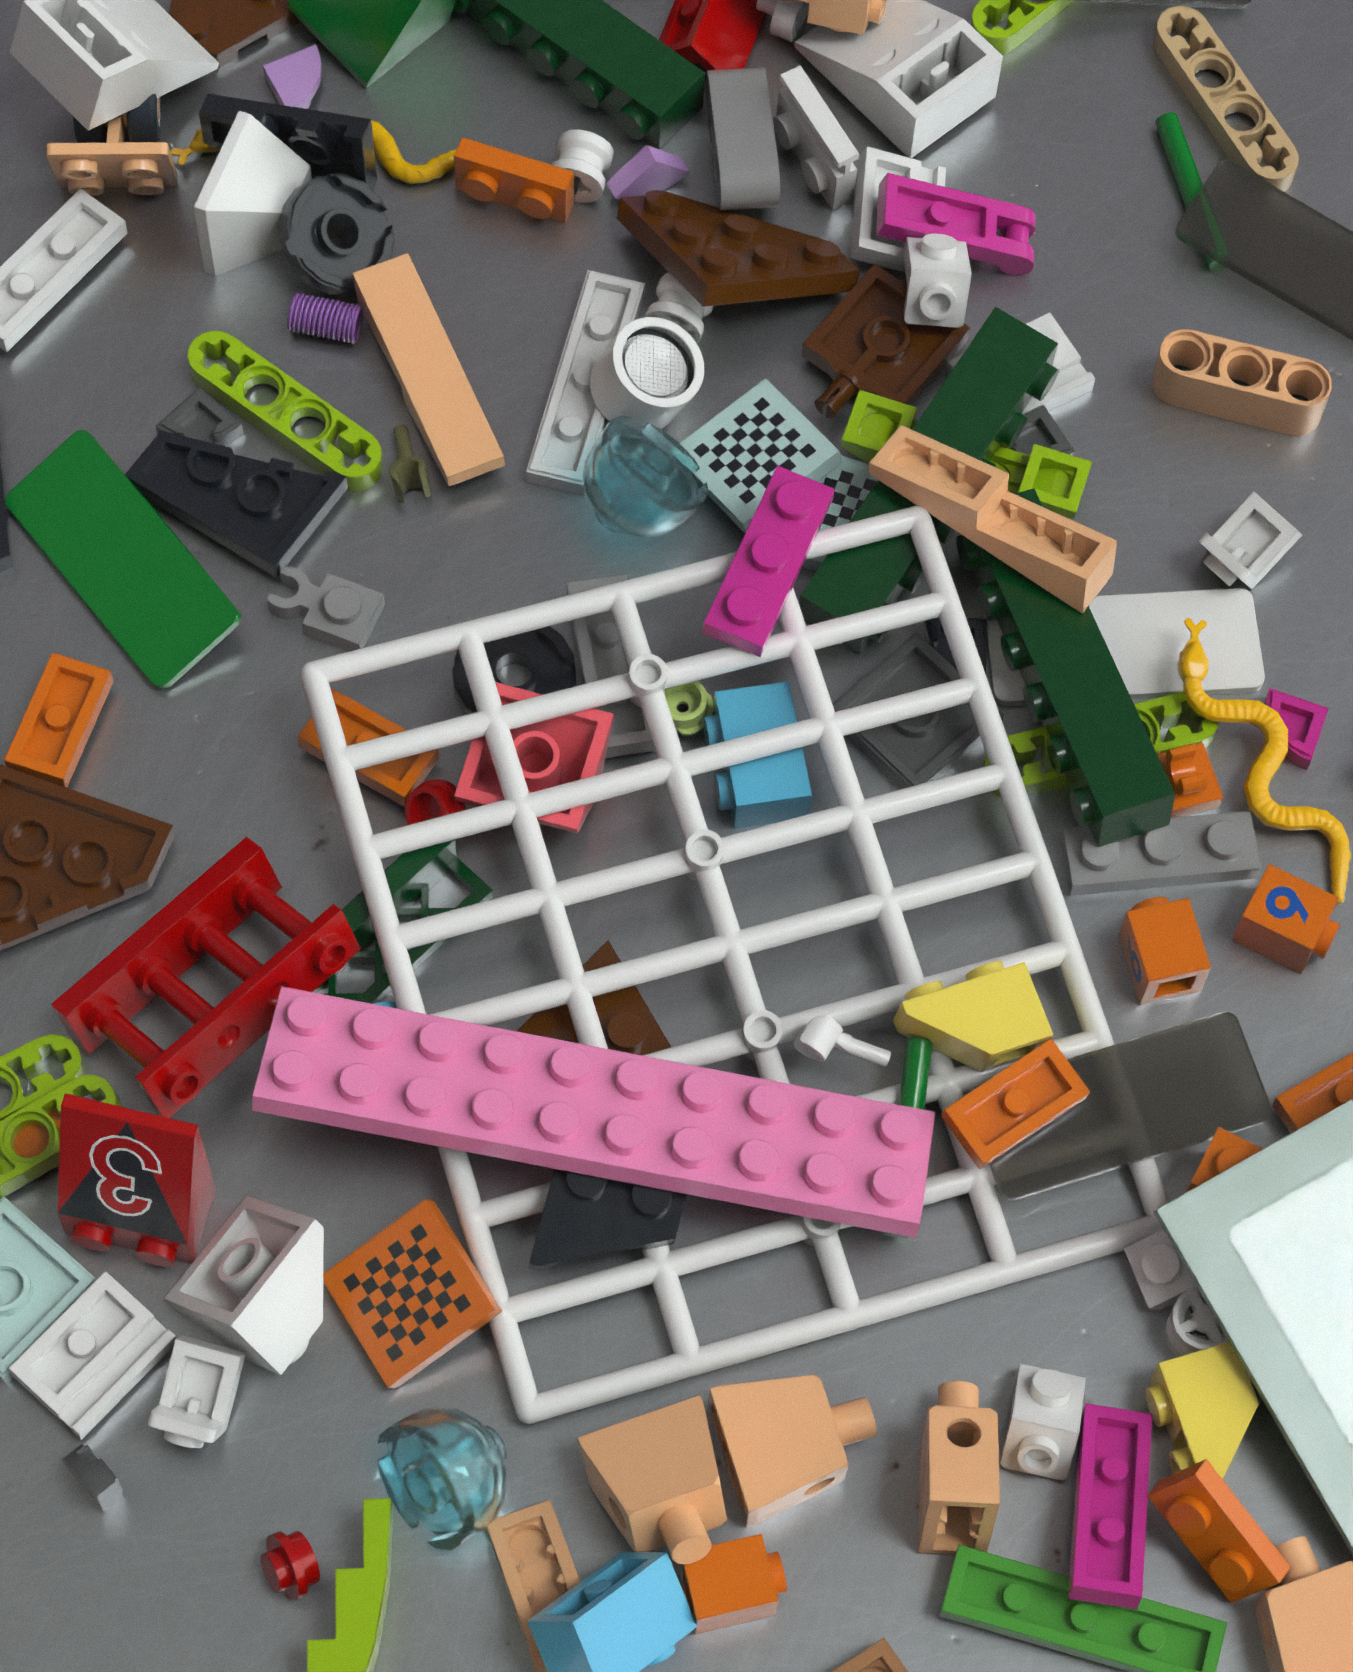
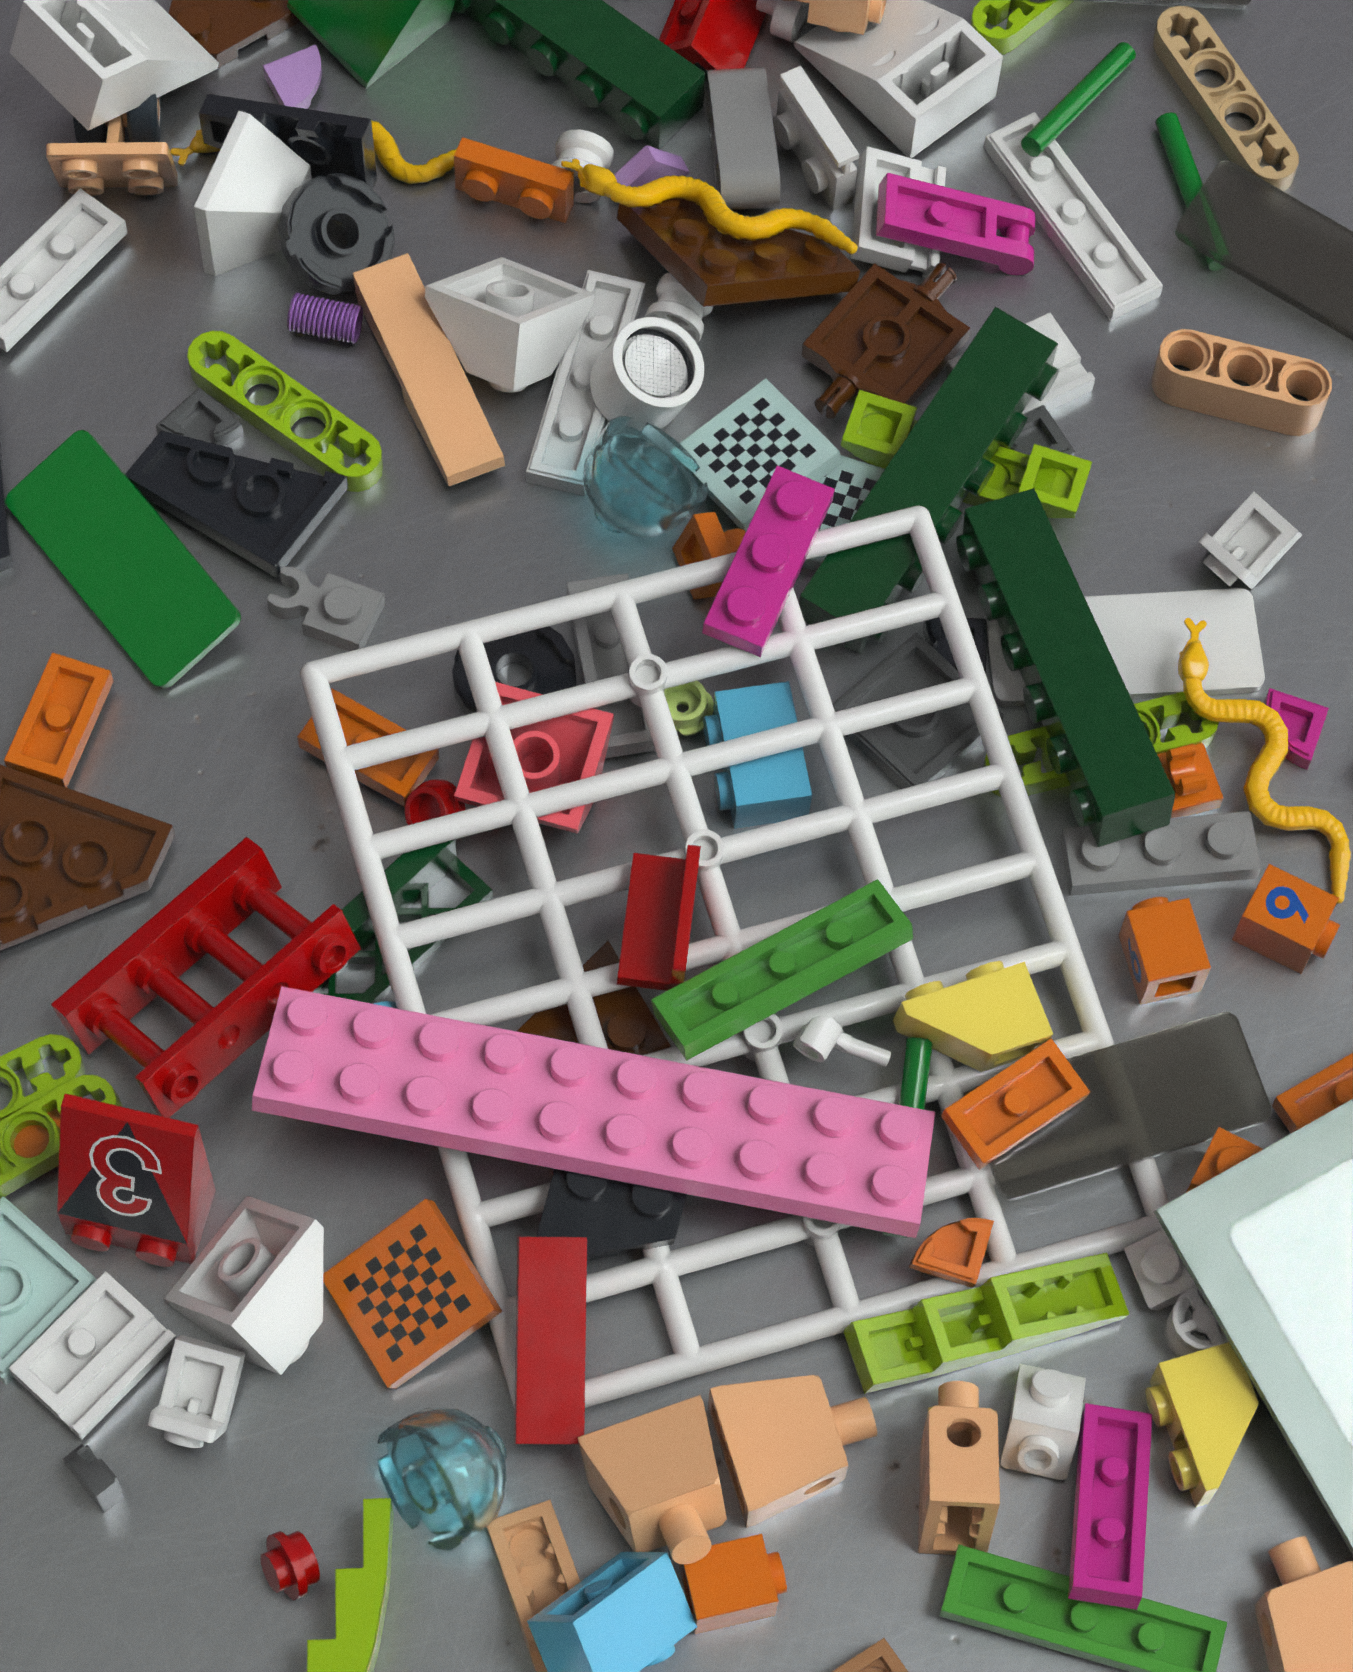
olive hand [389,425,432,503] -> none
light nougat slope [869,425,1117,614] -> none
white bracket [903,233,972,328] -> none
orange plate [1148,1459,1290,1604] -> none
none -> white slope [425,257,595,393]
none -> red tile [514,1237,587,1444]
none -> yellow animal [561,158,858,254]
none -> red panel [617,845,701,991]
none -> bright green plate [651,879,913,1061]
none -> orange tile [672,512,745,599]
none -> lime slope [843,1253,1129,1394]
none -> orange tile [909,1218,994,1288]
none -> white tile [984,112,1163,321]
none -> green bar [1021,42,1136,157]

